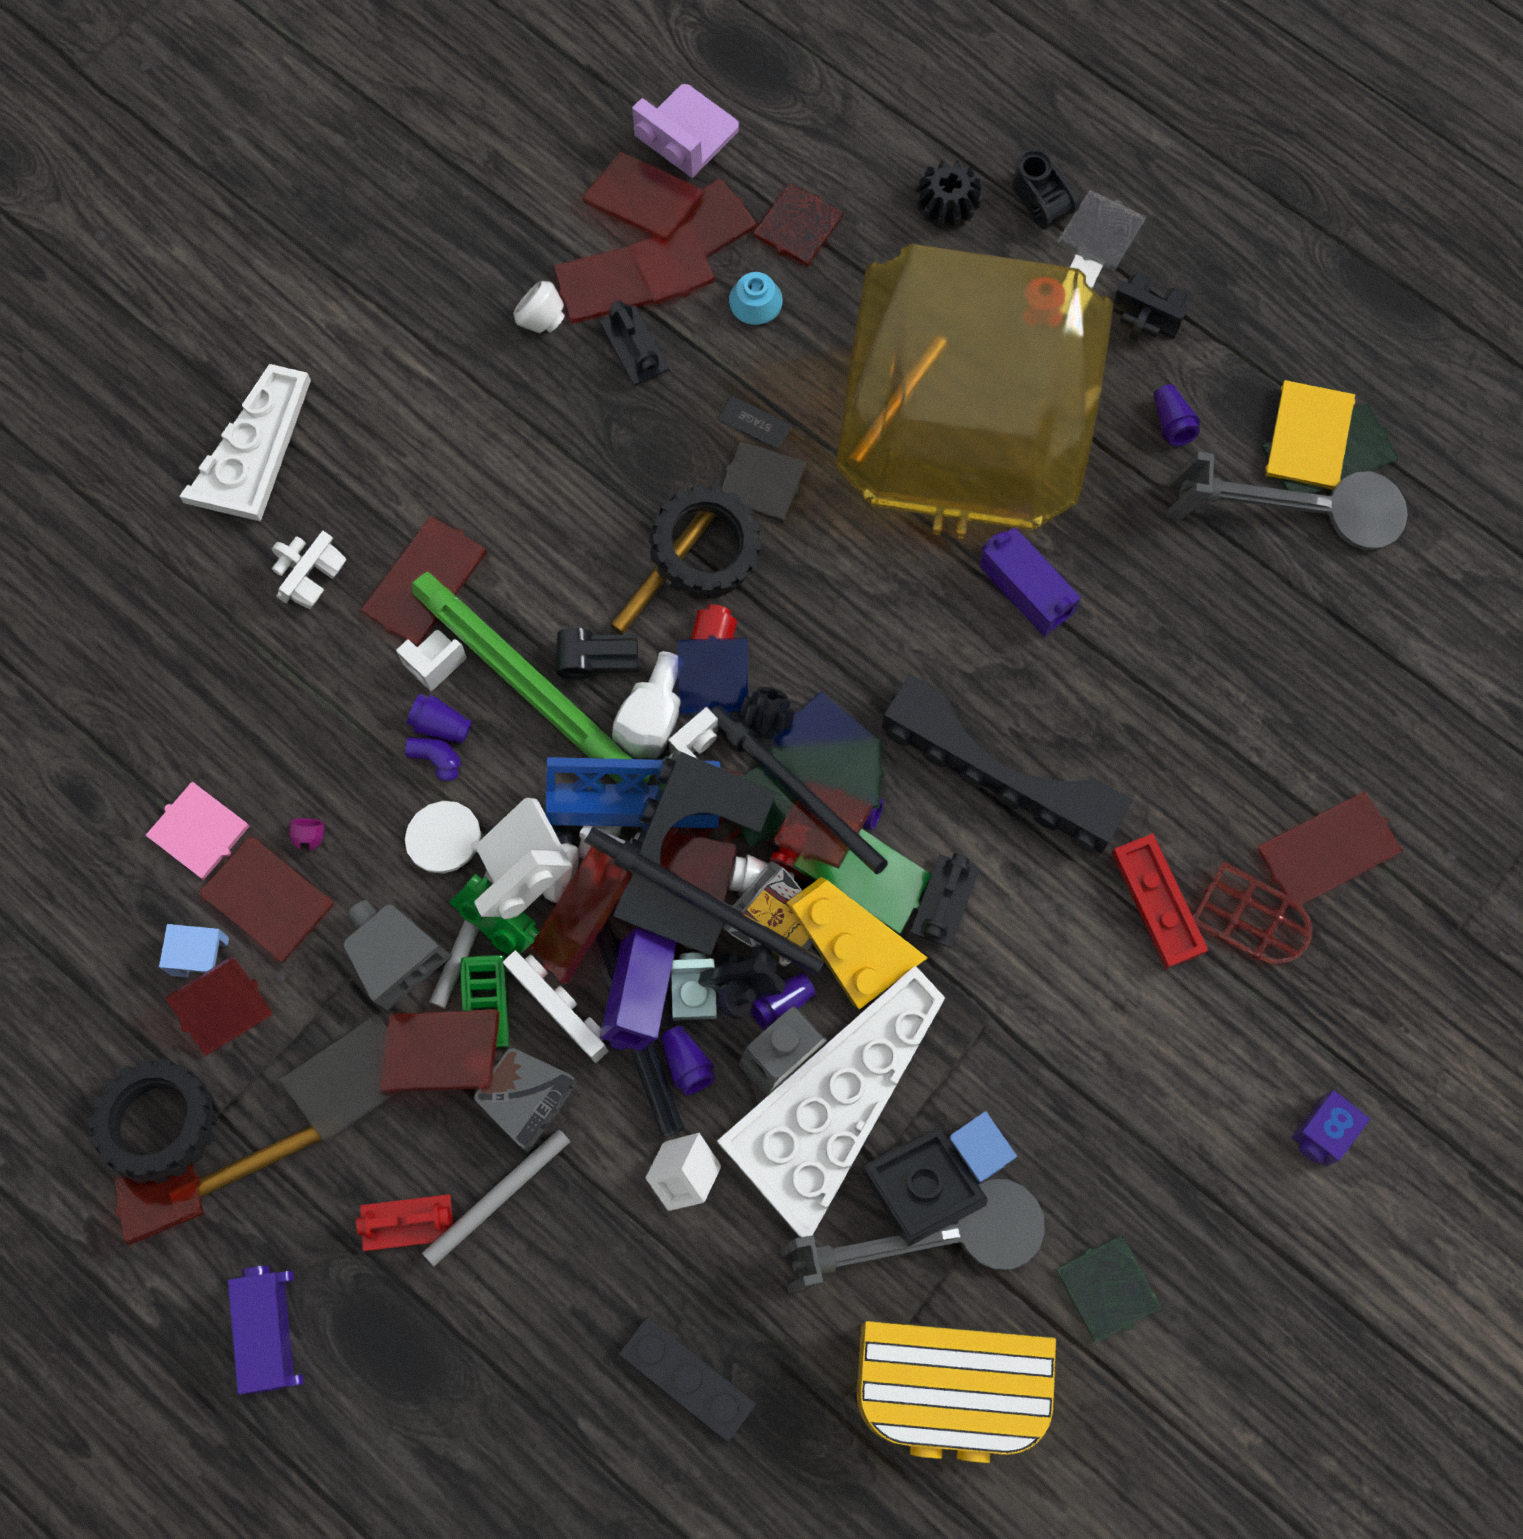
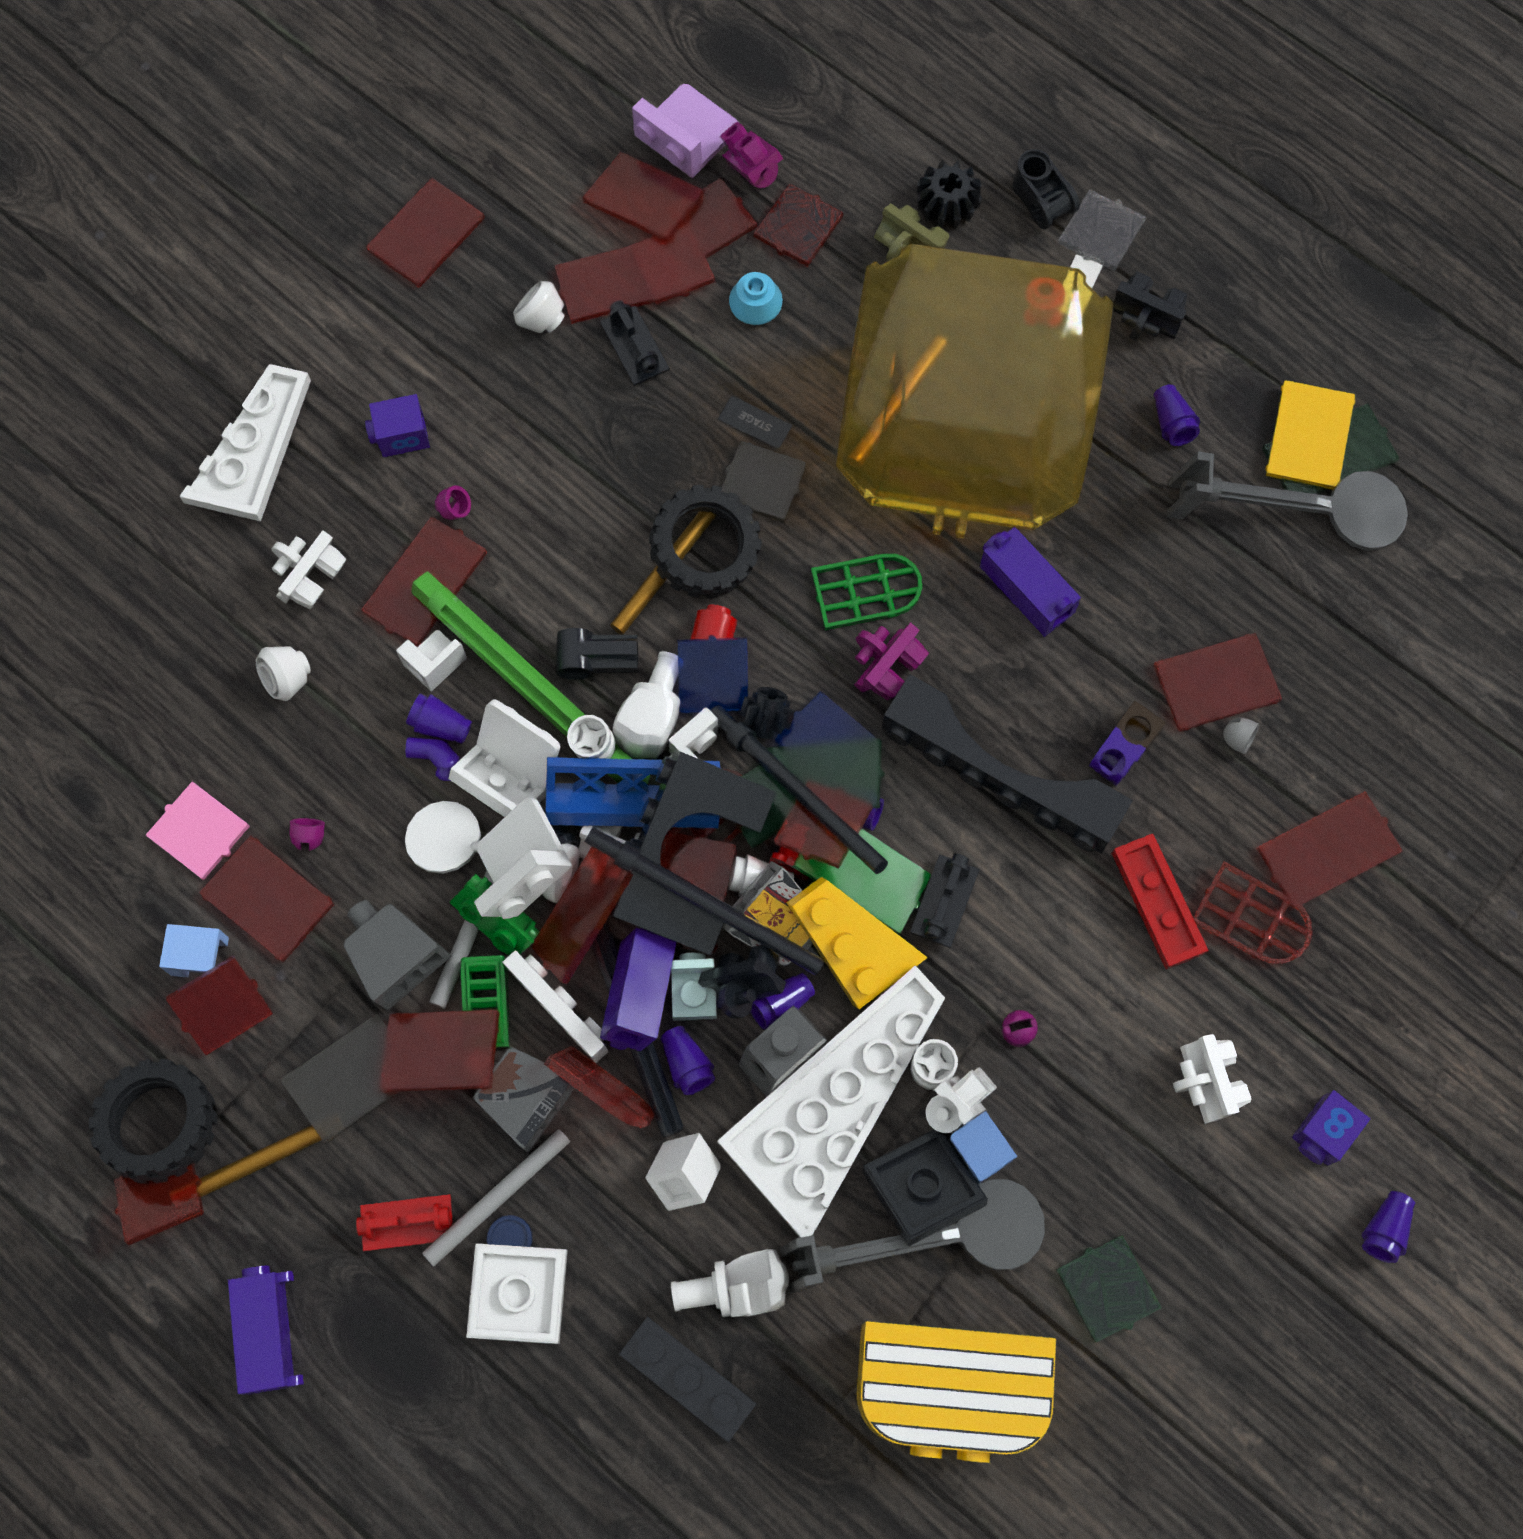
none -> white cone [256,646,310,701]
none -> dark purple brick [365,394,430,458]
none -> clear red piece [366,178,485,288]
none -> magenta hinge [435,485,471,520]
none -> white bracket [449,699,560,817]
none -> white tile [466,1244,567,1344]
none -> dark blue piece [487,1215,533,1247]
none -> clear red window [544,1046,654,1128]
none -> white wheel [567,715,616,759]
none -> white piece [671,1249,789,1317]
none -> magenta hips [720,122,784,188]
none -> green window [811,554,922,631]
none -> magenta hips [854,622,929,701]
none -> olive hips [874,203,949,276]
none -> white wheel [910,1039,958,1090]
none -> white hips [926,1067,997,1133]
none -> magenta hinge [1001,1010,1038,1047]
none -> leg [1089,700,1166,787]
none -> clear red piece [1153,633,1282,731]
none -> white hips [1173,1034,1251,1124]
none -> light grey hinge [1223,717,1259,754]
none -> dark purple cone [1362,1191,1415,1263]

